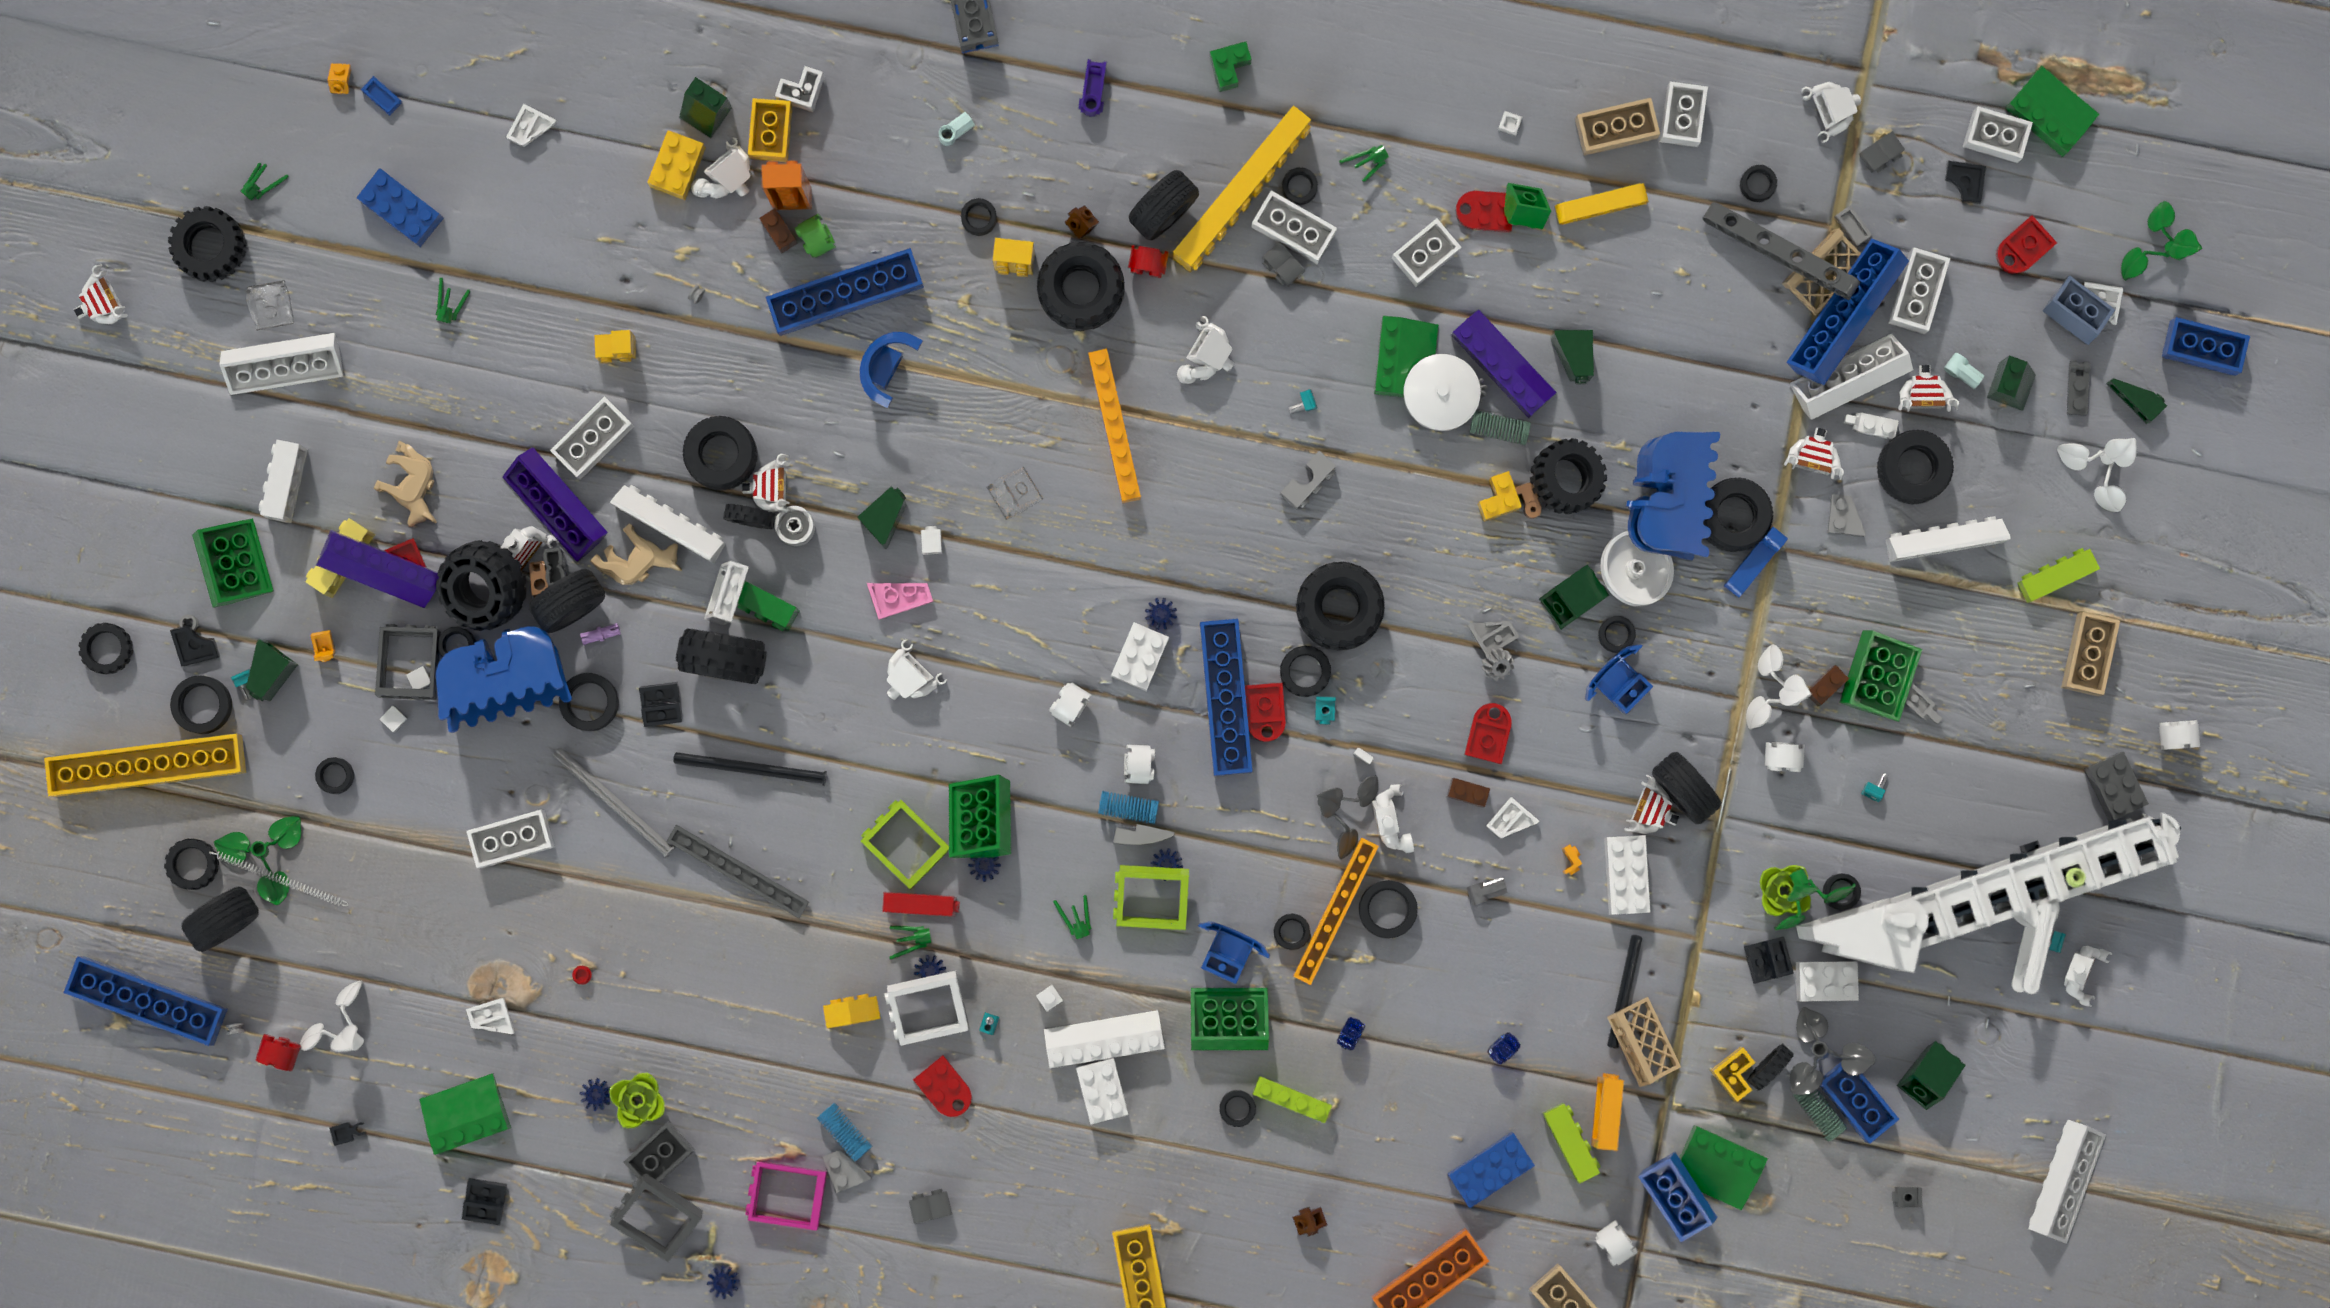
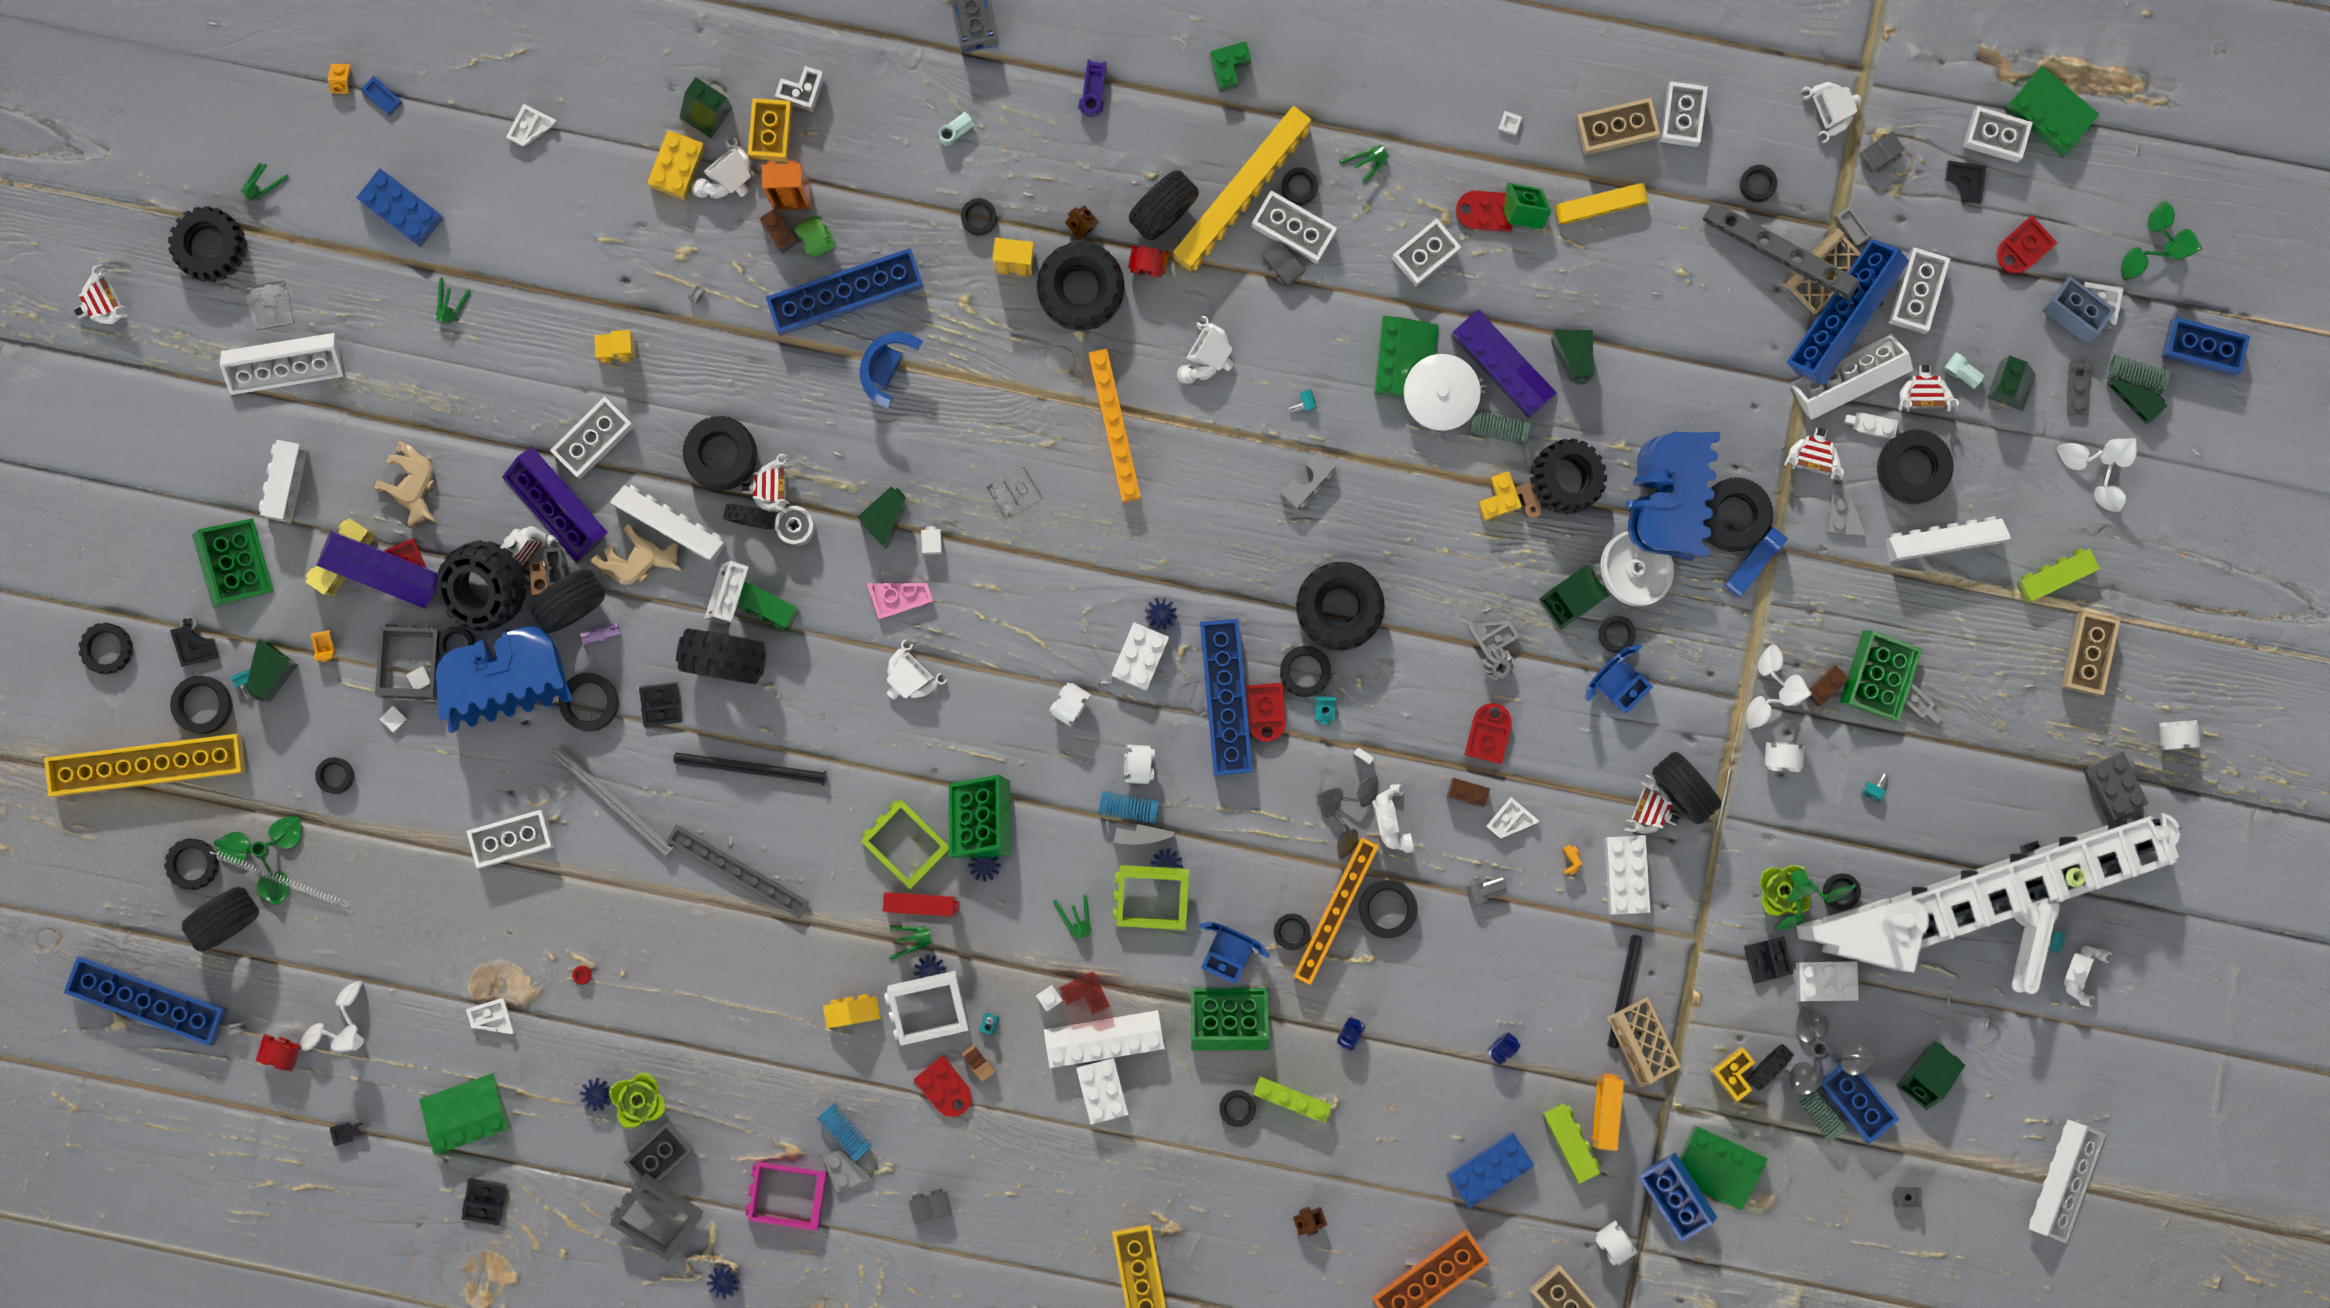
none -> leg [962,1044,996,1082]
none -> clear red brick [1059,971,1110,1014]
none -> sand green piece [2107,354,2171,394]

